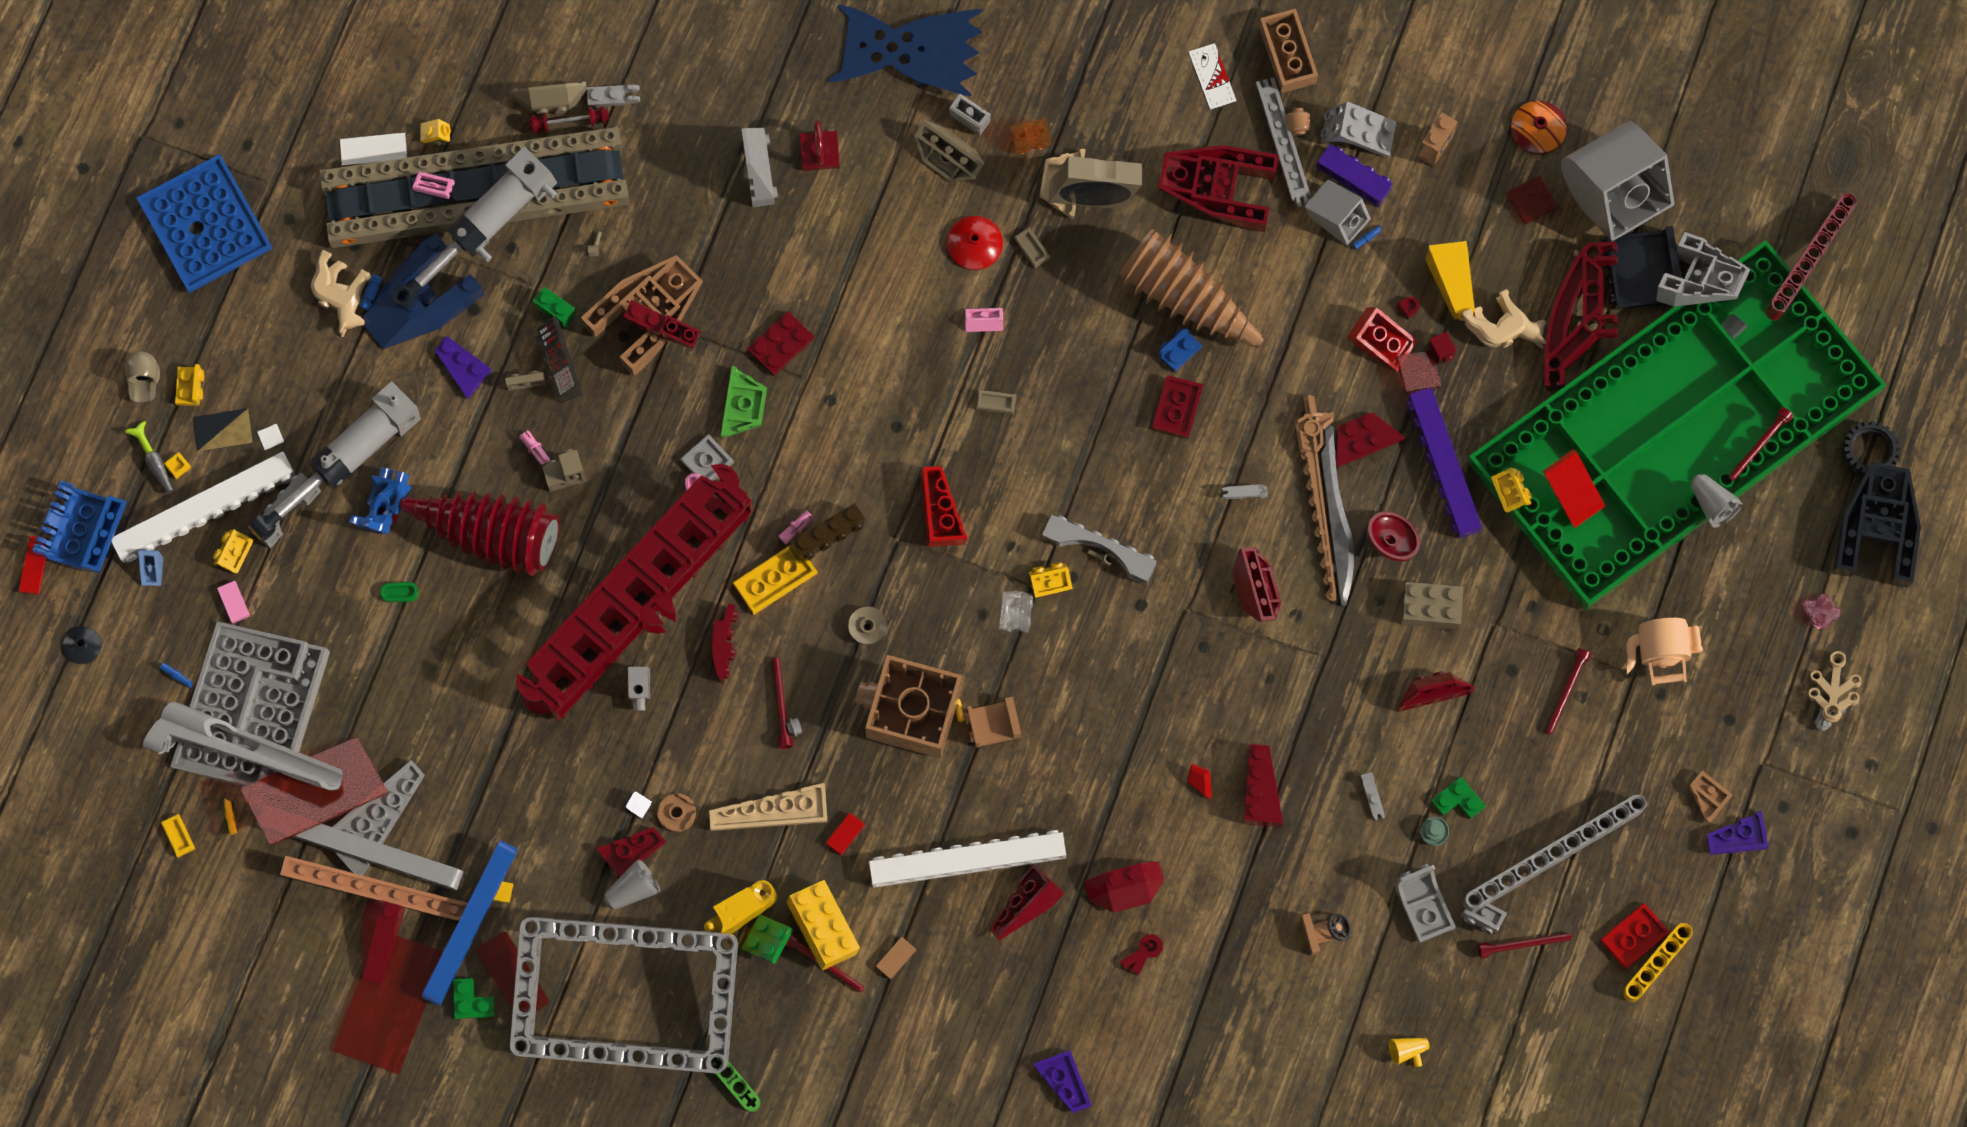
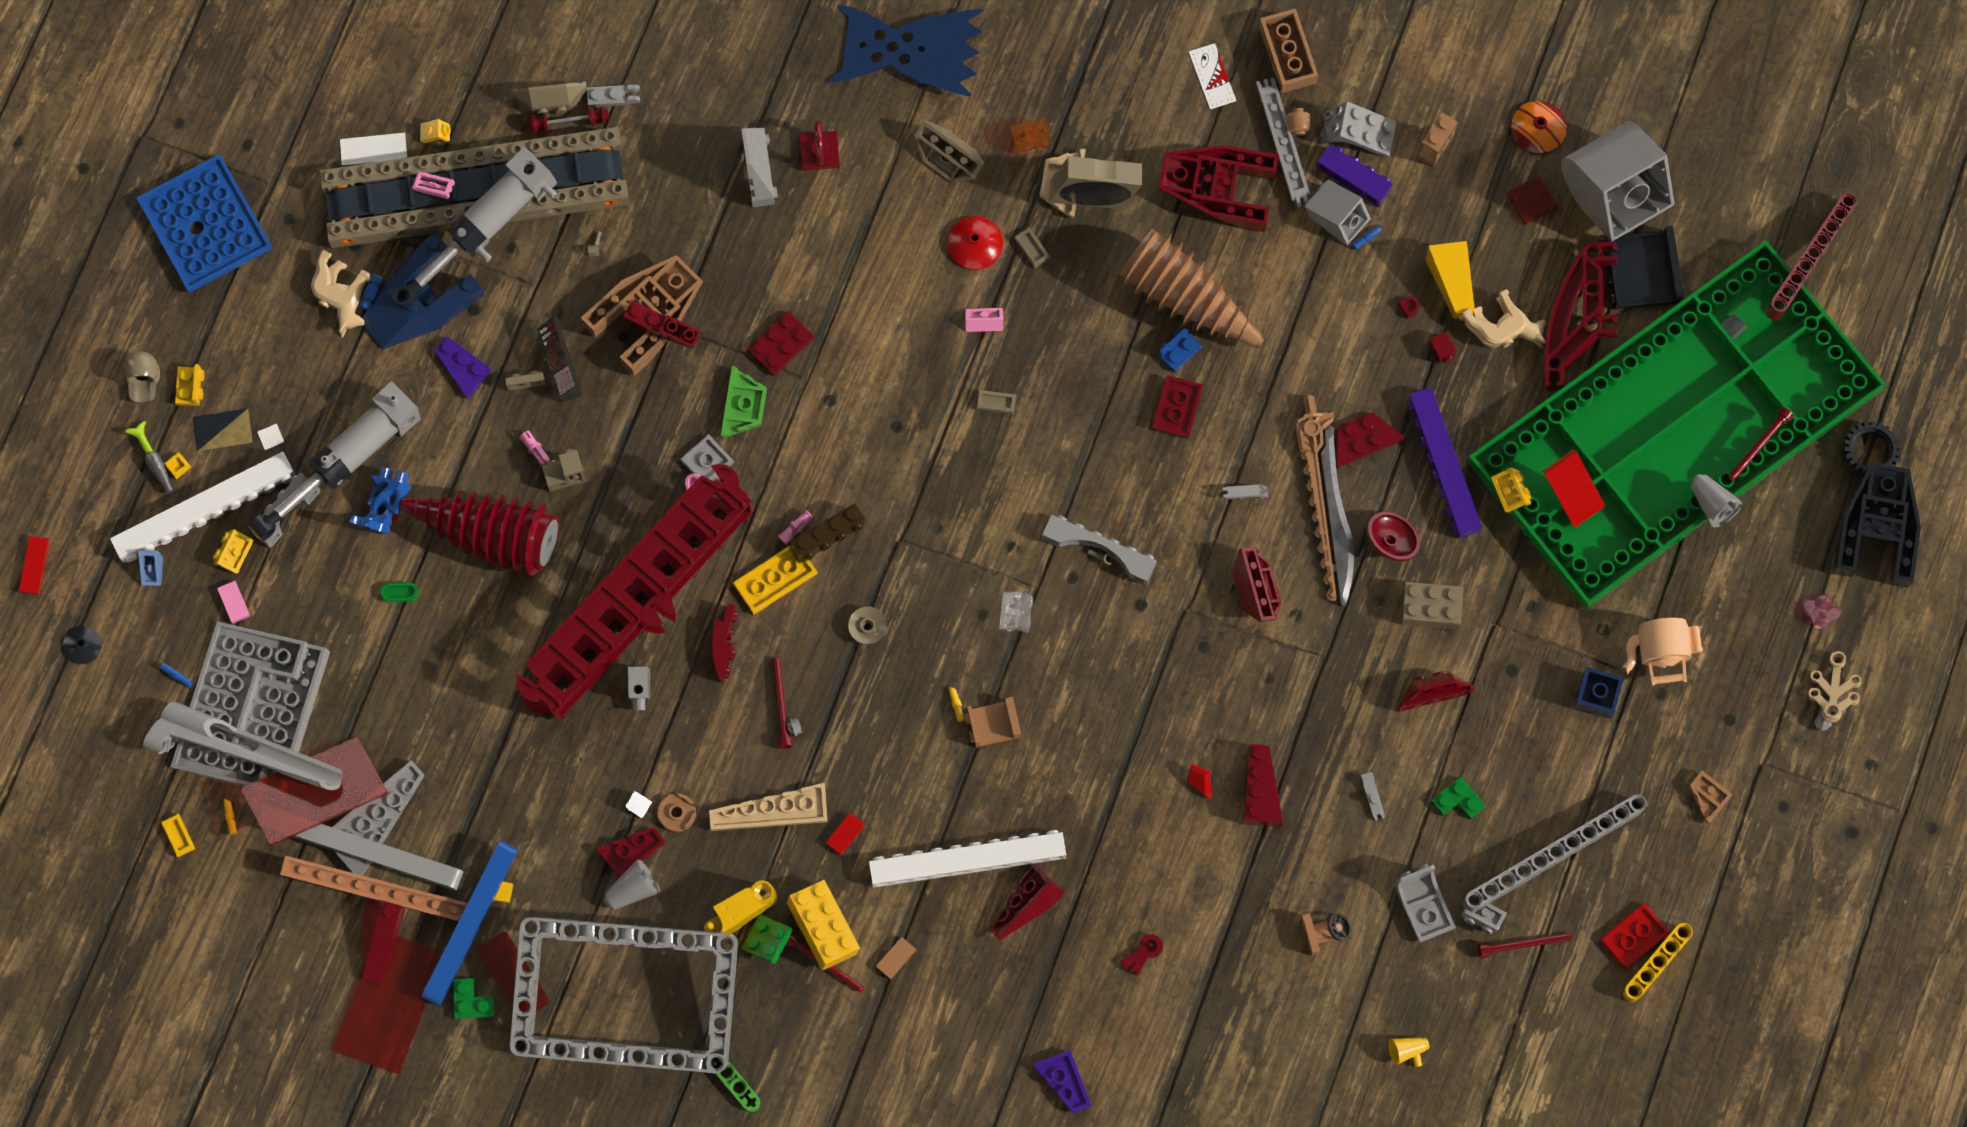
blue slope [32,480,127,573] -> none
green brick [533,286,576,329] -> none
medium nougat brick [855,655,962,759] -> none
red wedge [920,466,968,547] -> none
light grey brick [949,94,991,135] -> none
yellow bracket [1028,562,1073,598] -> none
dark red wedge [1084,861,1164,913] -> none
red slope [1346,307,1417,371] -> none
clear red tile [1395,351,1442,393] -> none
sand green plate [1420,817,1449,846] -> none
dark red piece [1546,648,1592,735] -> none
light grey wedge [1656,232,1750,307] -> none
dark purple wing [1706,810,1769,855] -> none
none -> dark blue brick [1574,667,1624,719]

